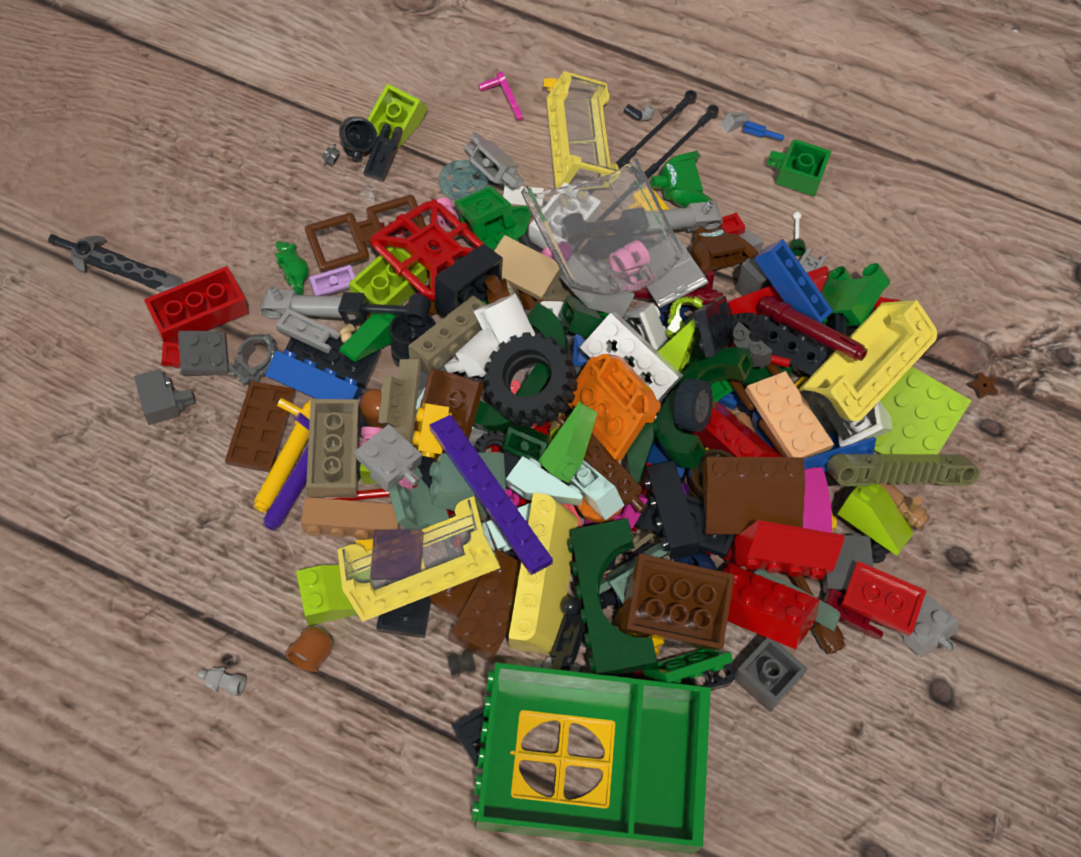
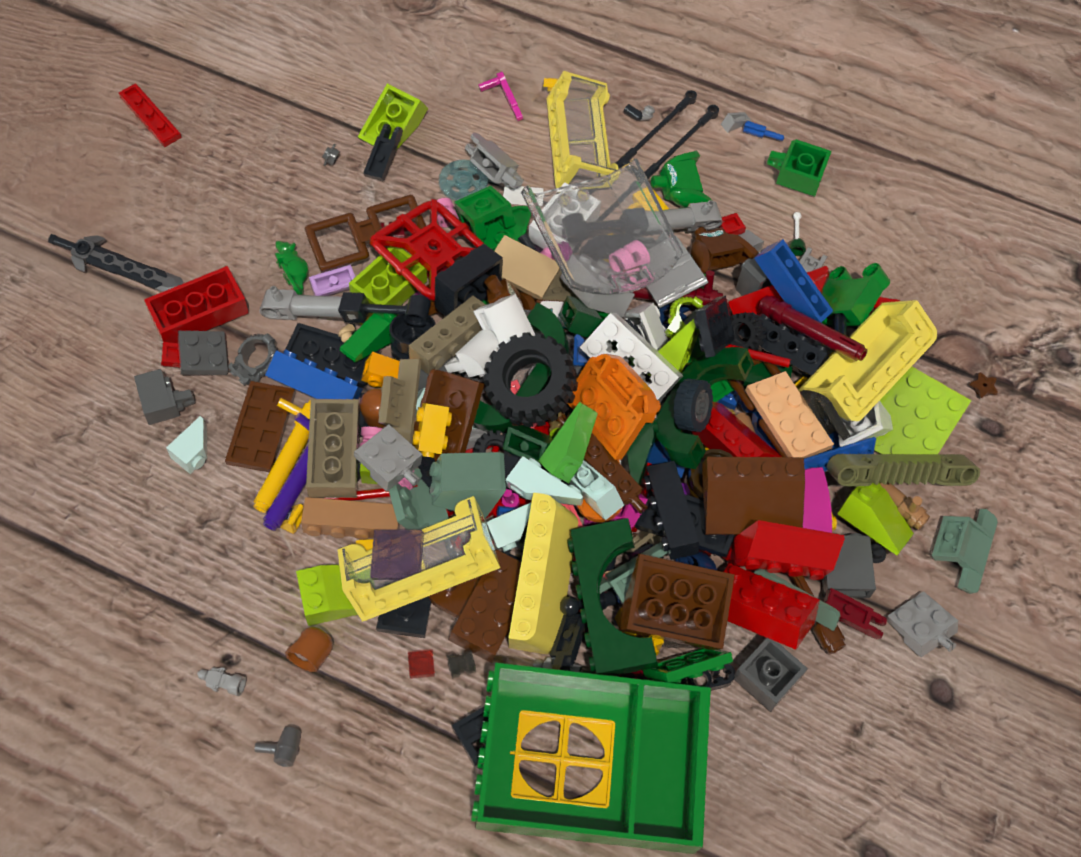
light grey hinge [276,309,340,353] -> none
black piece [339,116,377,161] -> none
dark purple plate [430,415,553,575] -> none
dark grey cylinder [731,322,773,368] -> none
red plate [840,561,927,636] -> none
none -> red tile [118,83,182,148]
none -> light aqua slope [166,416,207,474]
none -> flat silver piece [255,727,301,767]
none -> yellow slope [280,504,303,534]
none -> light orange brick [361,352,400,388]
none -> clear red tile [408,650,435,679]
none -> sand green plate [932,509,998,594]

